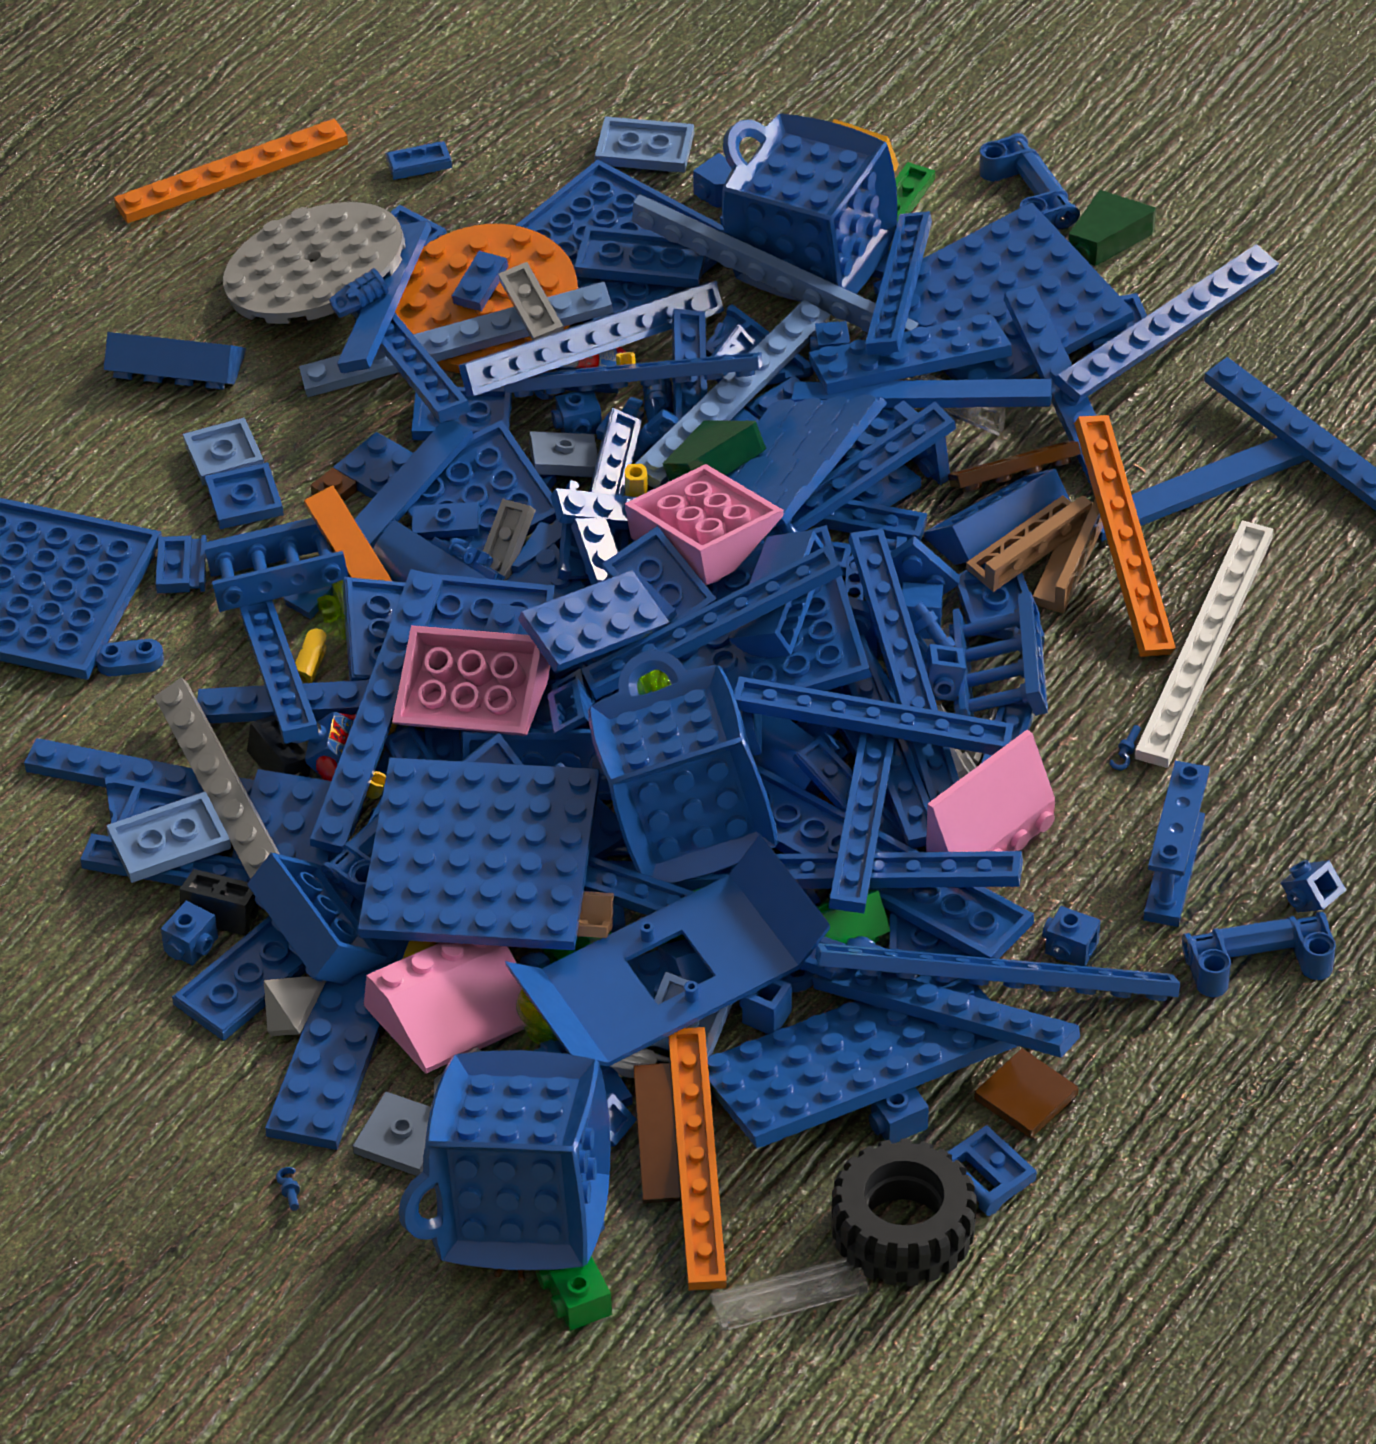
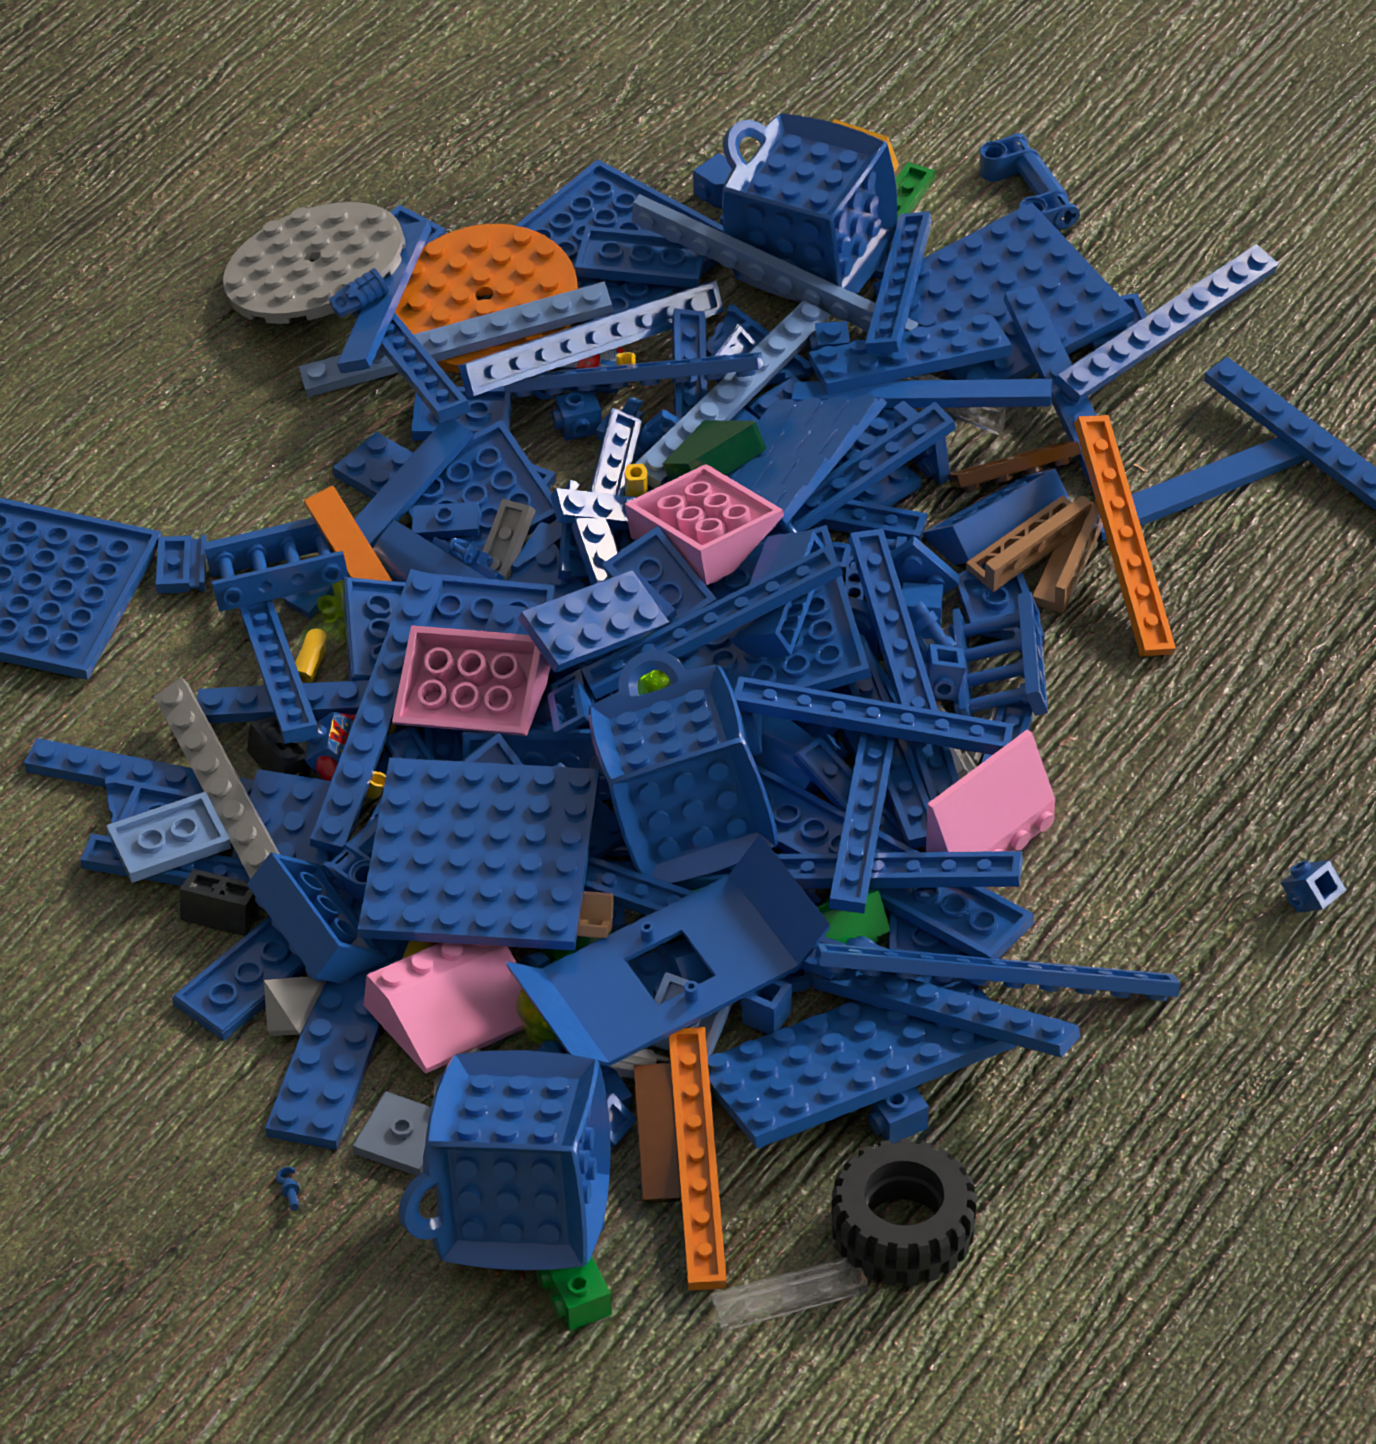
blue plate [96,639,164,676] -> none
blue slope [104,332,246,390] -> none
orange plate [114,119,348,224] -> none
blue brick [161,901,218,966] -> none
medium blue plate [183,417,264,485] -> none
blue plate [205,462,284,529] -> none
reddish brown plate [310,468,357,502] -> none
blue plate [386,141,452,180] -> none
blue plate [452,251,509,311] -> none
light grey plate [498,262,564,340] -> none
sand blue plate [529,431,598,477] -> none
medium blue plate [595,117,694,173] -> none
blue hinge [643,378,673,422] -> none
blue plate [948,1125,1037,1216] -> none
reddish brown tile [974,1048,1079,1139] -> none
blue brick [1042,906,1100,966] -> none
dark green slope [1068,190,1156,266] -> none
blue hand [1109,725,1141,770] -> none
white plate [1135,520,1274,768] -> none
blue fence [1144,760,1210,927] -> none
blue piece [1182,911,1336,997] -> none

